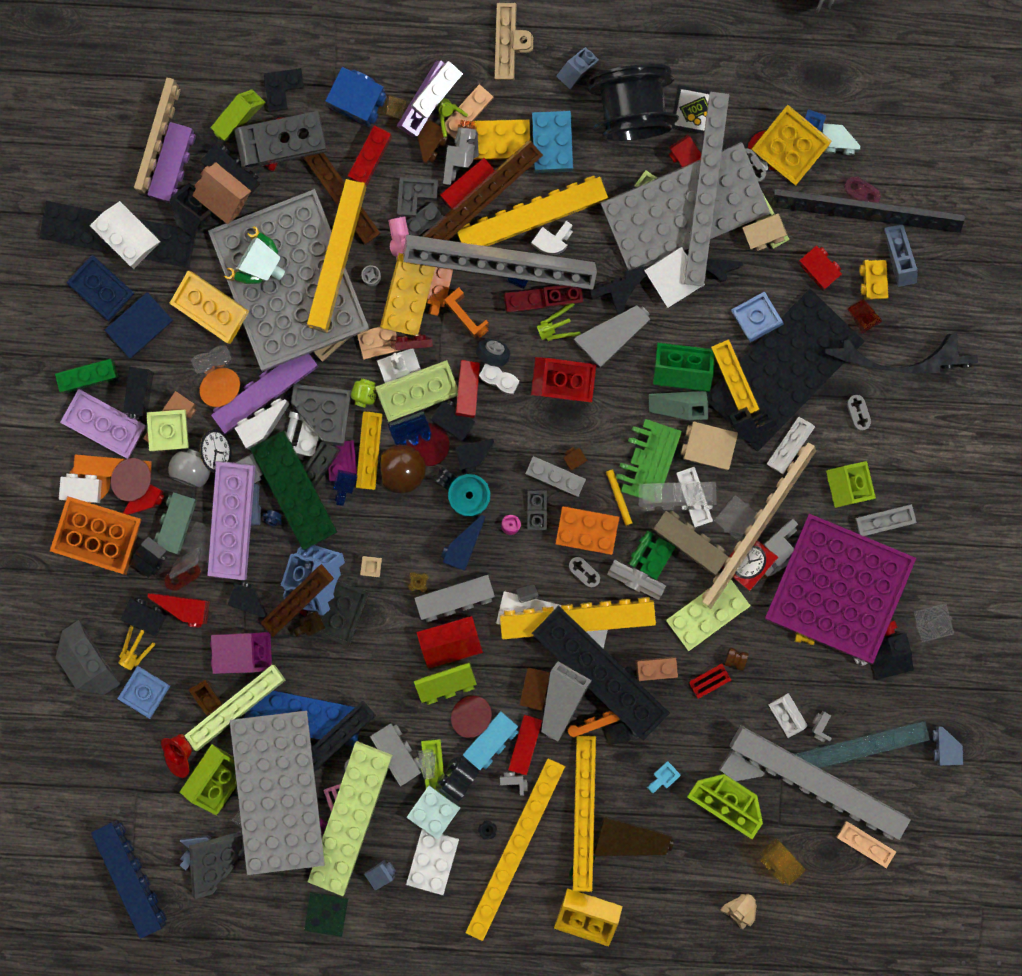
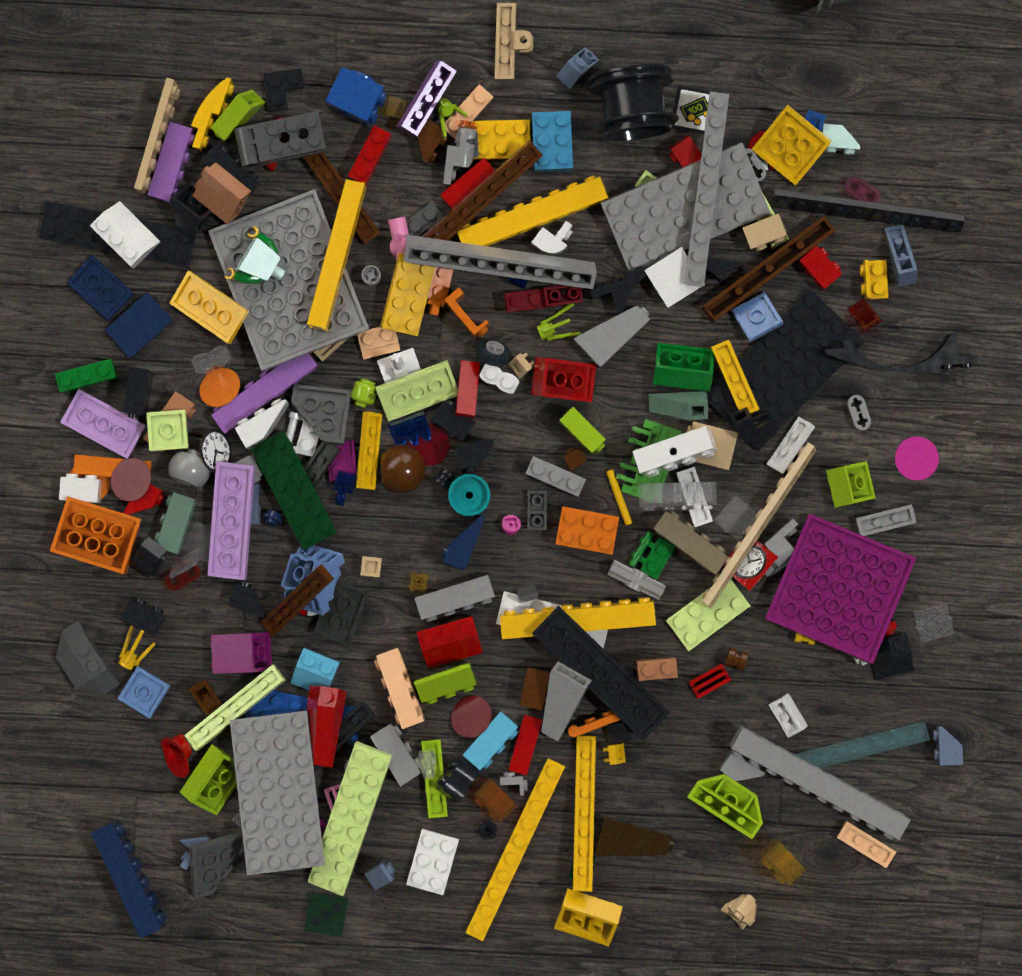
red slope [148,593,210,628] -> none
dark brown plate [293,611,325,637] -> none
dark red plate [390,334,433,350] -> none
dark grey plate [397,177,438,217] -> none
light aqua plate [407,786,460,839] -> none
white plate [411,61,463,118] -> none
light grey beam [569,557,600,587] -> none
medium azure plate [647,761,681,793] -> none
light grey bracket [812,711,832,742] -> none
none -> yellow slope [191,78,234,152]
none -> medium azure slope [291,648,340,691]
none -> red wedge [307,685,347,768]
none -> light nougat wedge [374,648,425,729]
none -> clear orange brick [474,777,517,822]
none -> tan tile [508,353,534,379]
none -> lime brick [559,407,606,454]
none -> yellow tile [603,743,626,765]
none -> white brick [633,426,718,478]
none -> reddish brown tile [702,215,836,323]
none -> dark pink sticker [895,437,939,480]

